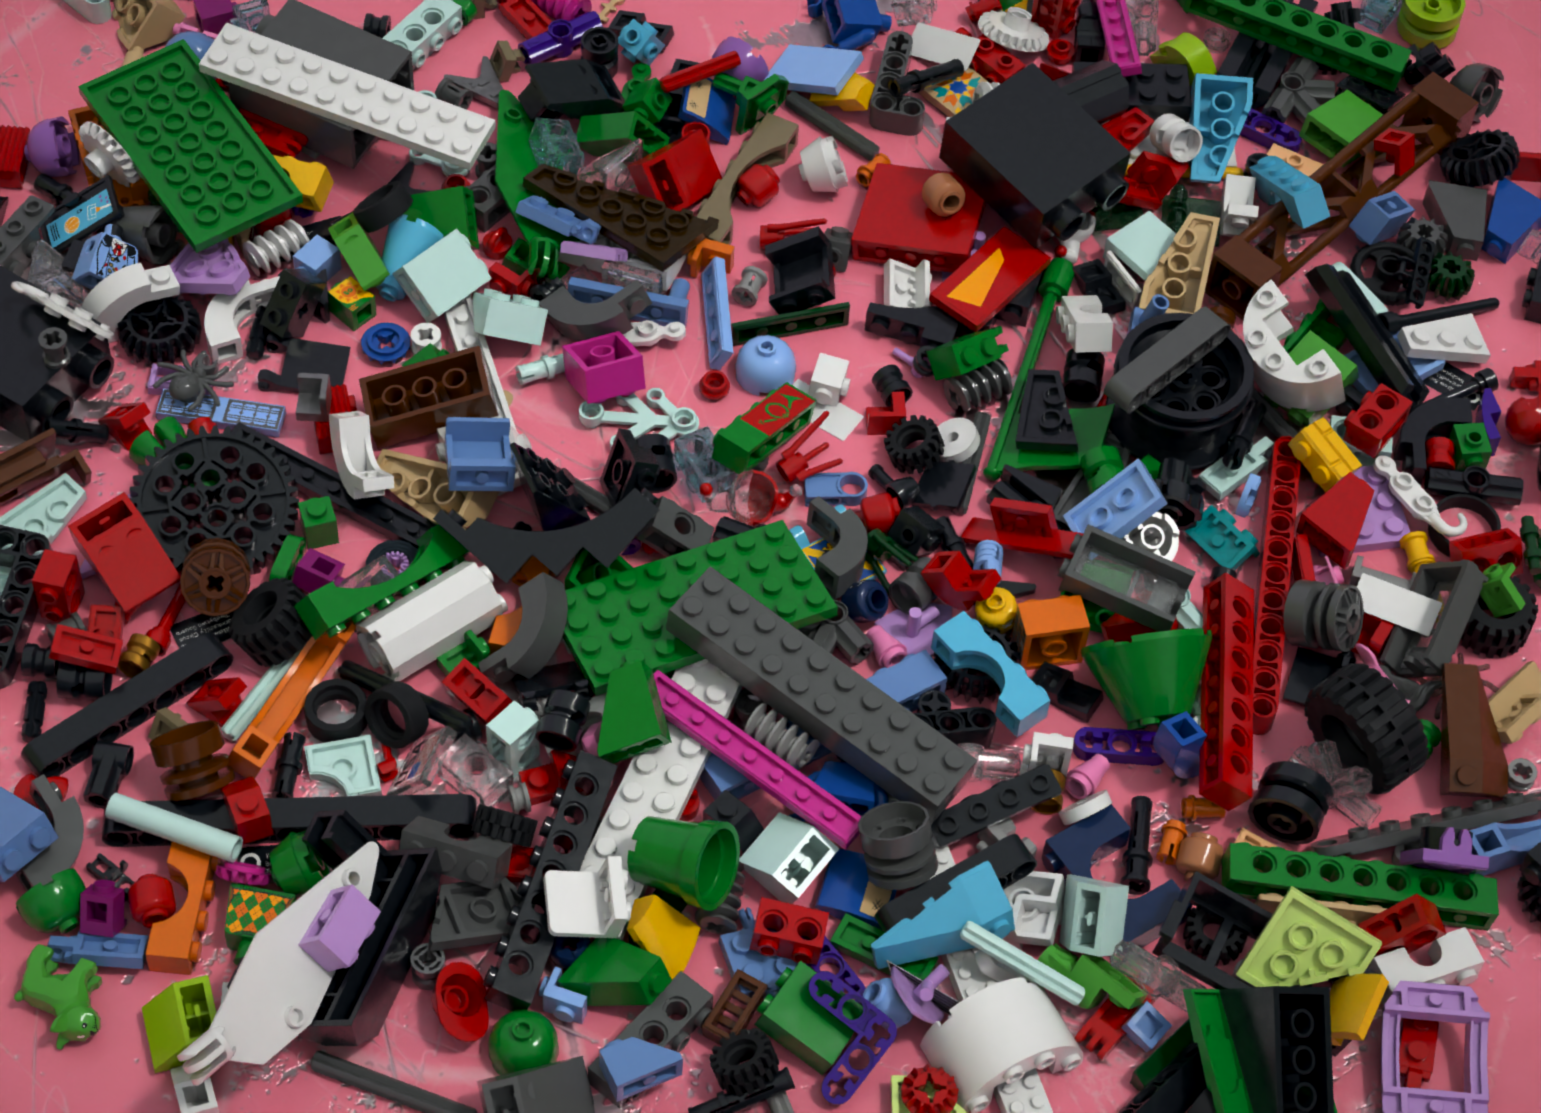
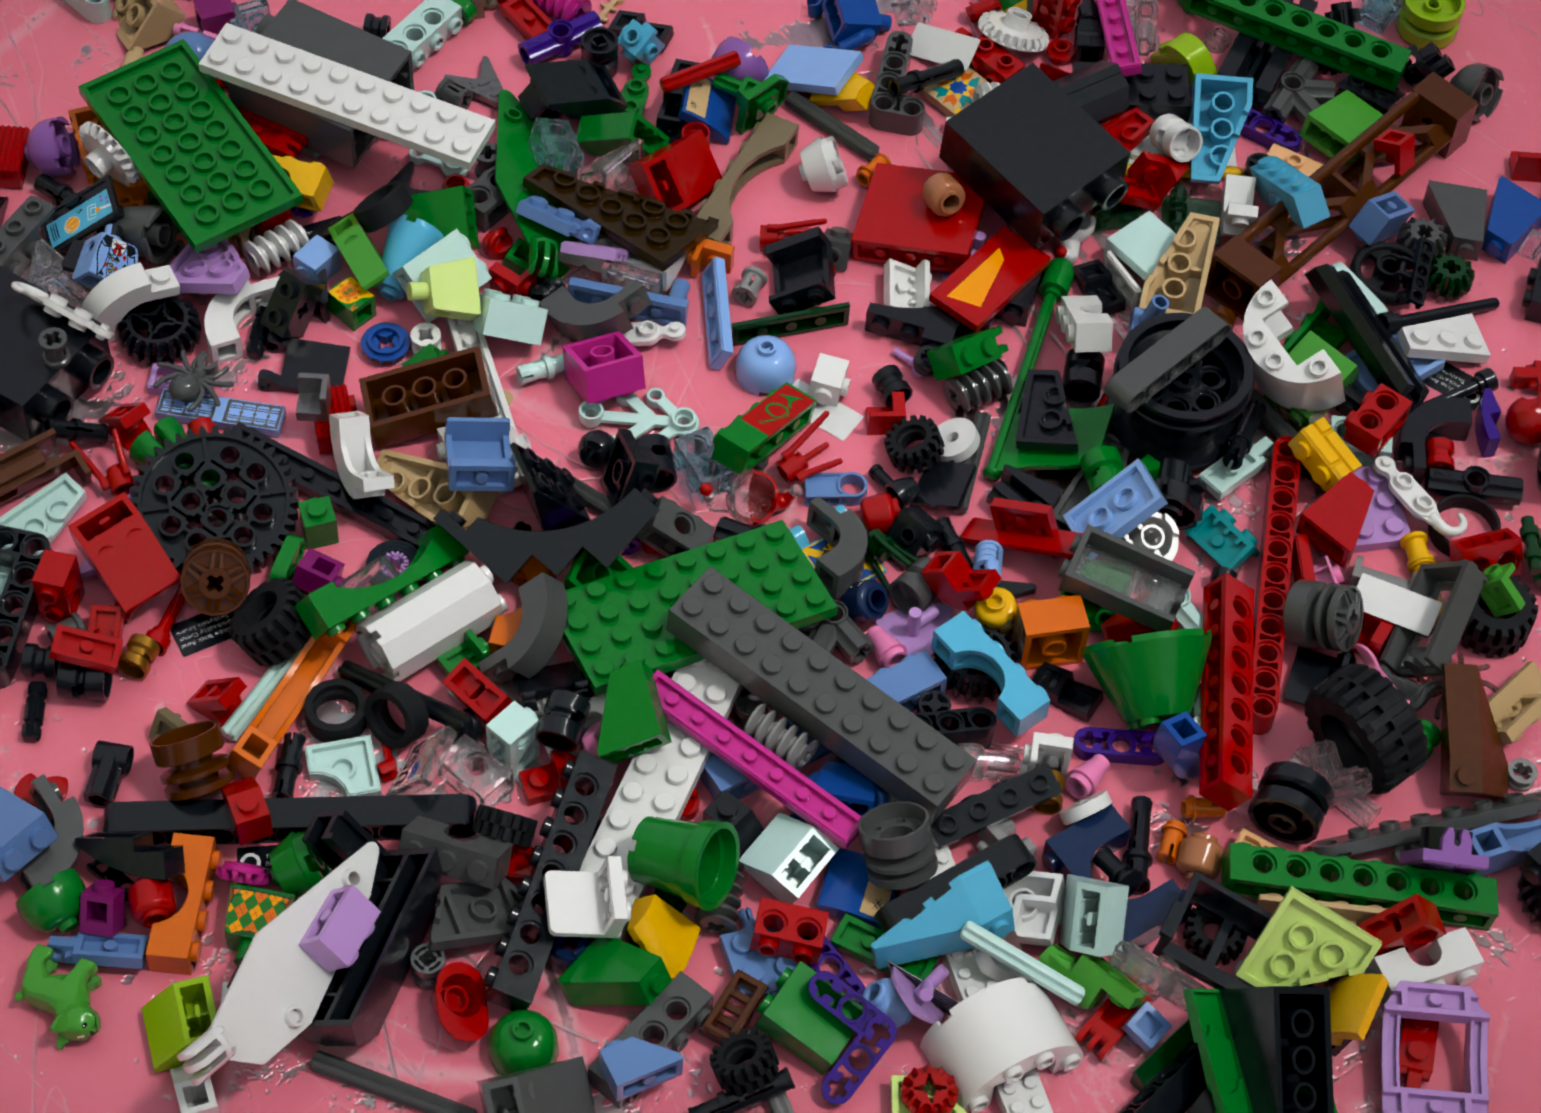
black beam [21,632,234,778] -> none
light aqua piece [105,793,243,863] -> none
dark tan tile [490,41,526,82] -> none
light grey bush [508,782,531,815] -> none
light blue bracket [539,966,587,1024] -> none
green brick [622,78,673,124] -> none
red plate [699,370,730,400] -> none
red head [736,164,780,208] -> none
light blue tile [1235,473,1261,518] -> none
black gear [1440,129,1520,188] -> none
green brick [1448,422,1492,471] -> none
none -> red plant [69,428,135,496]
none -> black slope [75,832,185,880]
none -> yellowish green torso [406,257,481,321]
none -> black piece [578,430,614,469]
none -> black pin [1093,847,1144,897]

